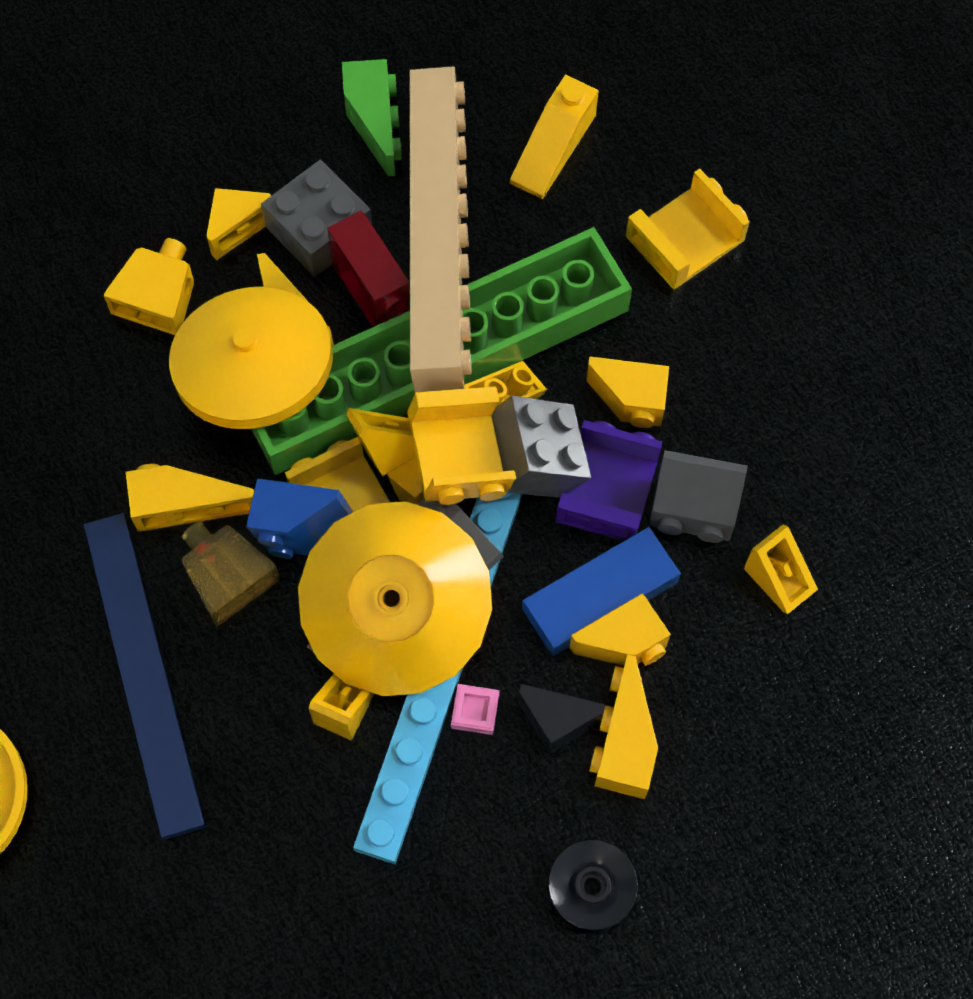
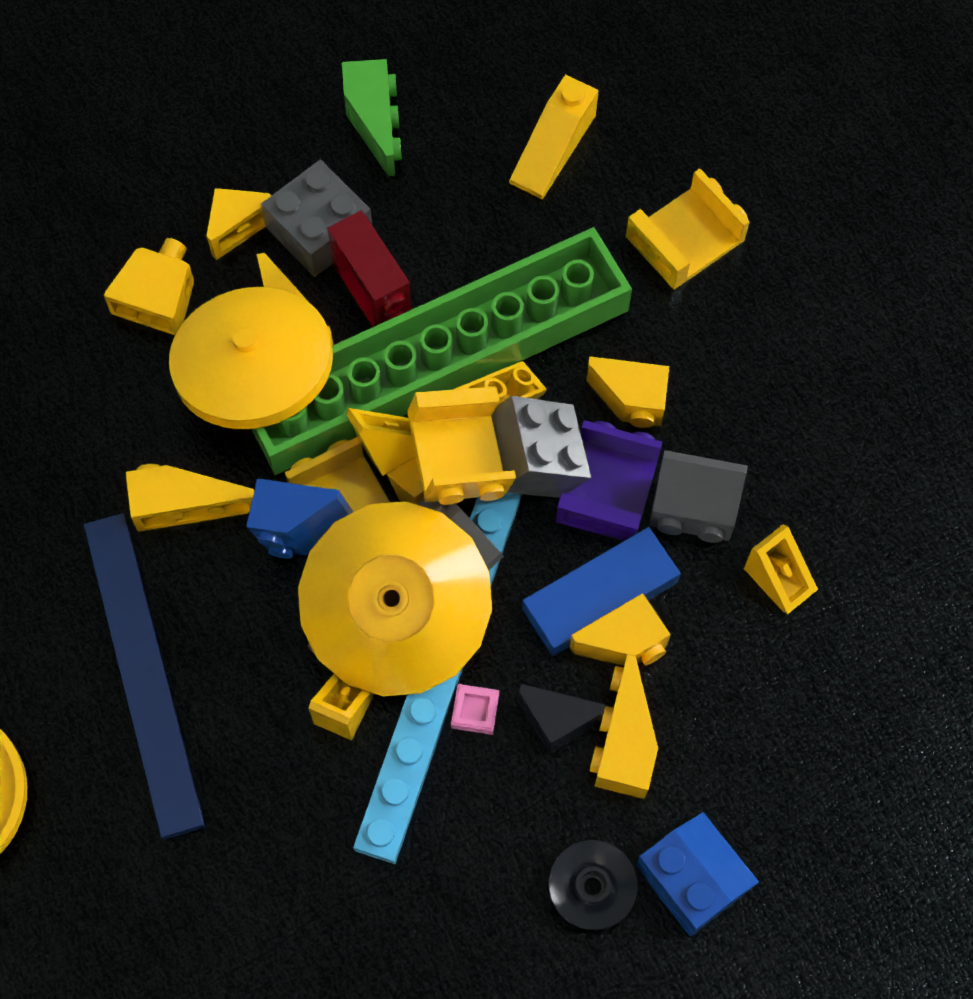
clear yellow torso [181,522,280,627] -> none
tan brick [410,66,472,393] -> none
none -> blue slope [635,813,759,937]

